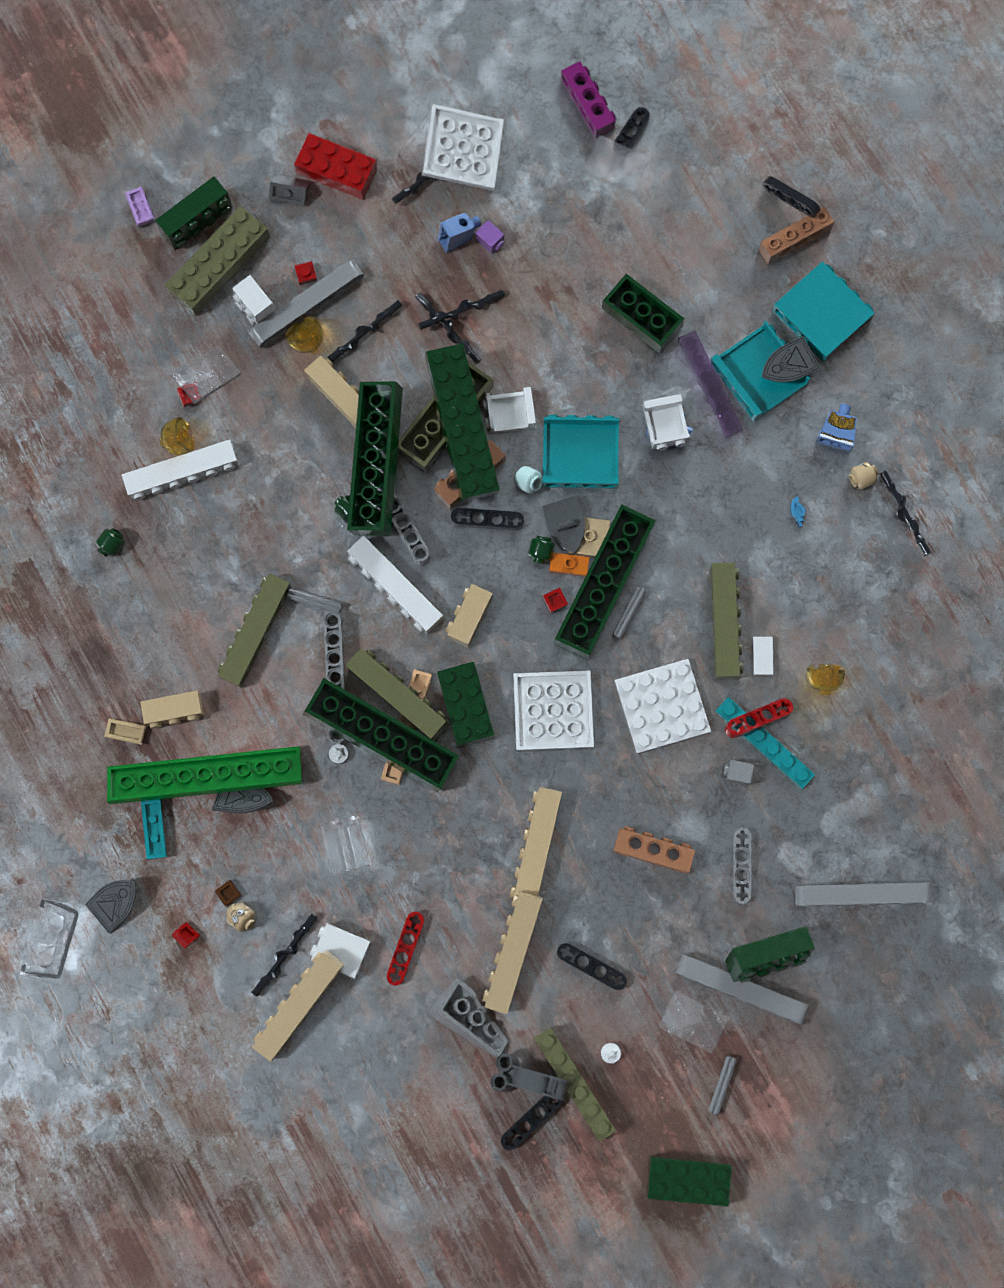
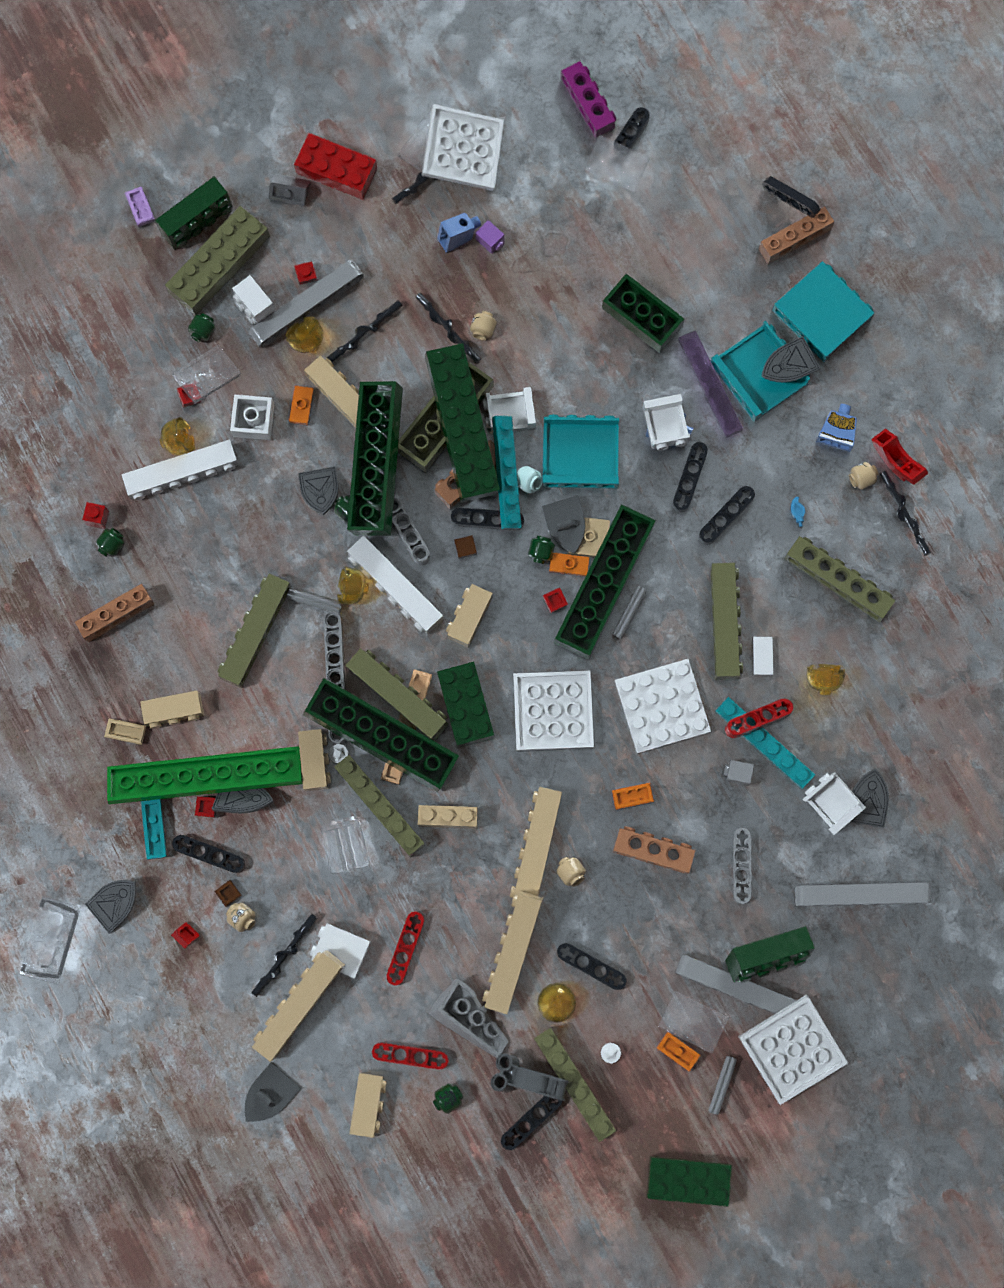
black piece [418,290,505,330] -> none
none -> nougat brick [75,584,155,643]
none -> red brick [82,502,110,529]
none -> black beam [172,835,245,873]
none -> dark green head [188,313,216,342]
none -> red plate [195,796,216,818]
none -> white brick [230,395,275,440]
none -> dark grey shield [245,1062,301,1122]
none -> orange plate [289,386,314,425]
none -> dark grey shield [298,467,338,515]
none -> tan brick [298,729,331,791]
none -> olive brick [334,755,425,858]
none -> clear yellow cylinder [337,566,369,605]
none -> tan brick [350,1073,387,1138]
none -> red beam [372,1043,449,1070]
none -> tan brick [418,805,478,829]
none -> dark green head [433,1083,464,1114]
none -> reddish brown tile [454,535,477,559]
none -> tan head [470,311,497,341]
none -> teal plate [492,415,522,530]
none -> clear yellow cylinder [537,983,577,1023]
none -> tan head [557,857,586,887]
none -> orange plate [612,783,654,810]
none -> orange plate [656,1032,700,1072]
none -> black beam [673,442,708,513]
none -> black beam [699,486,755,545]
none -> white plate [738,995,848,1105]
none -> olive brick [784,536,896,622]
none -> white panel [803,772,866,835]
none -> dark grey shield [850,768,889,828]
none -> red arch [871,428,928,485]

